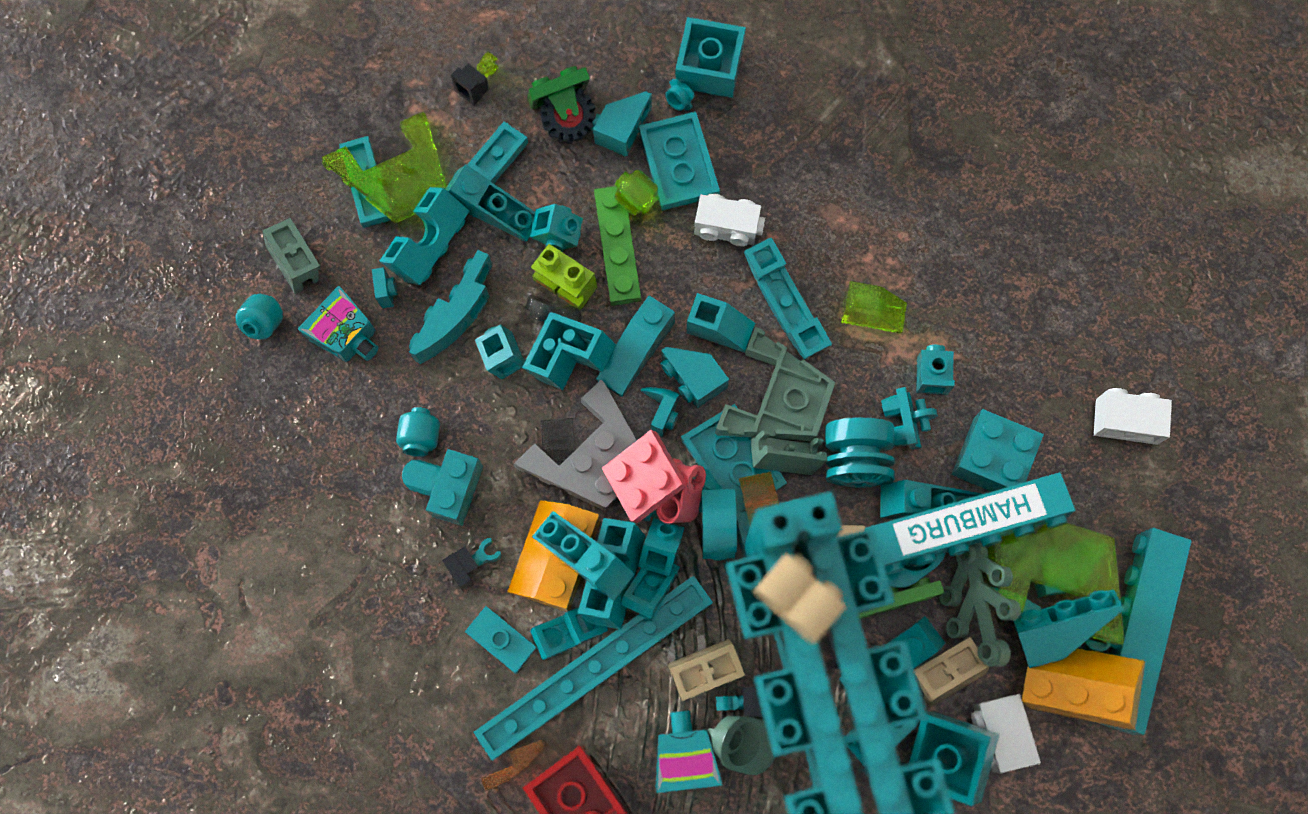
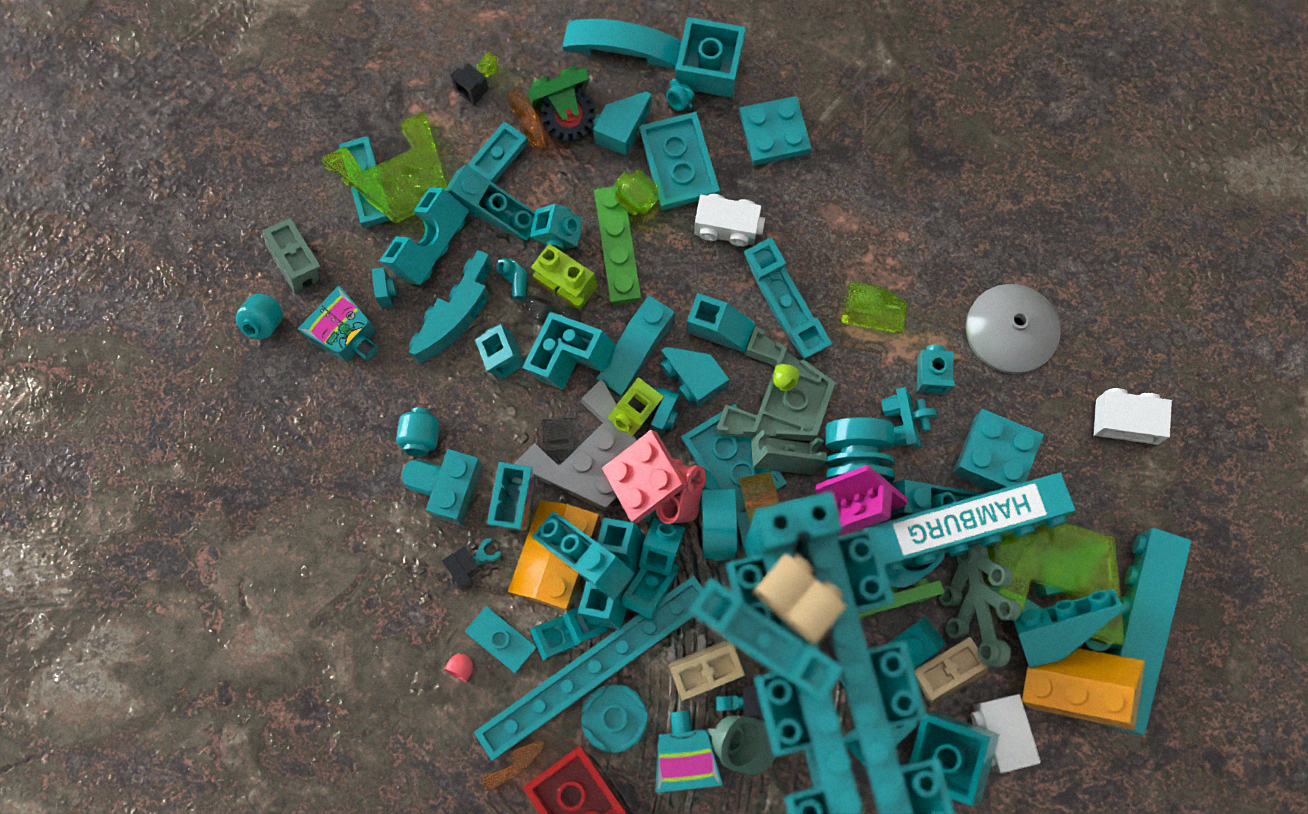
none -> coral hinge [444,653,473,682]
none -> teal torso [487,462,536,530]
none -> teal arm [496,258,528,301]
none -> clear orange slope [507,87,547,154]
none -> teal slope [562,19,682,69]
none -> teal tile [581,684,648,753]
none -> lime window [607,377,664,437]
none -> teal slope [688,578,844,702]
none -> teal plate [739,96,812,166]
none -> lime hinge [773,364,800,391]
none -> dark pink bracket [815,465,908,537]
none -> light grey dish [966,284,1061,374]

